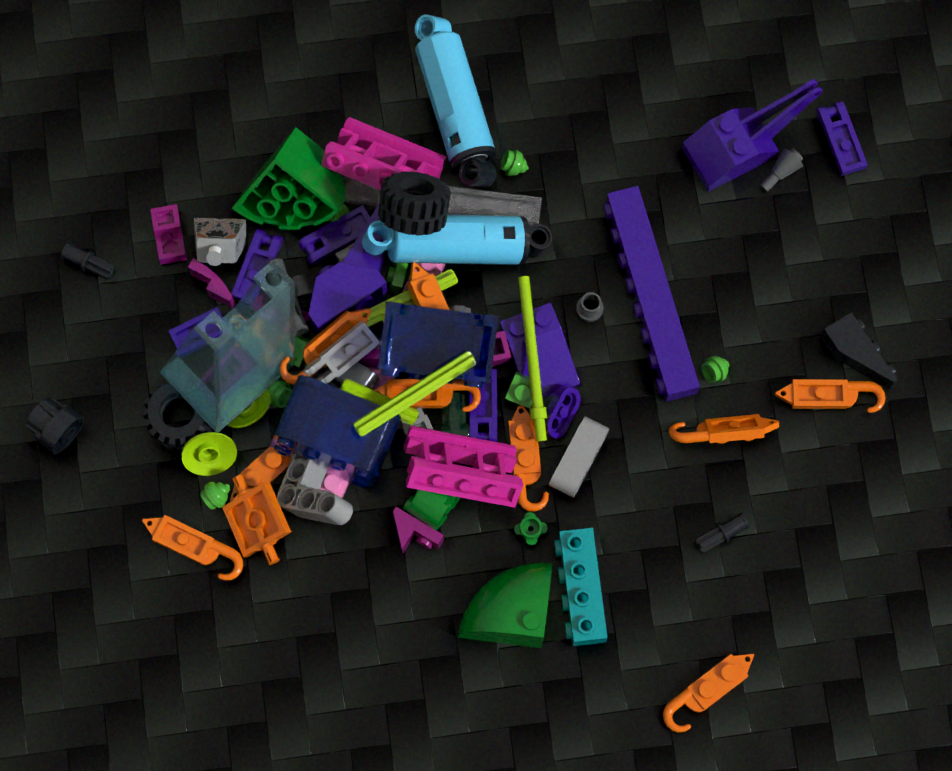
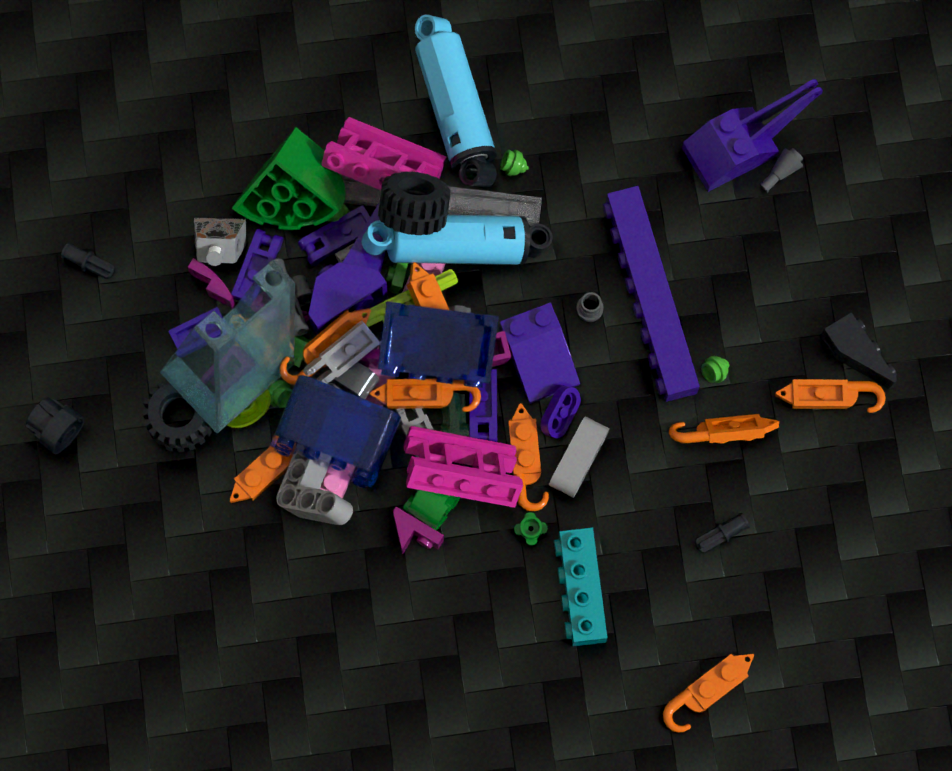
orange plate [142,515,243,581] -> none
magenta slope [150,204,187,265] -> none
lime dish [181,432,237,476] -> none
bright green plate [200,482,230,510] -> none
orange plate [222,474,291,565] -> none
lime axle [340,379,419,425] -> none
lime axle [353,351,476,436] -> none
green brick [458,562,552,648] -> none
bright green plate [505,372,532,409] -> none
lime bar [518,276,547,442] -> none
dark purple plate [816,101,868,176] -> none

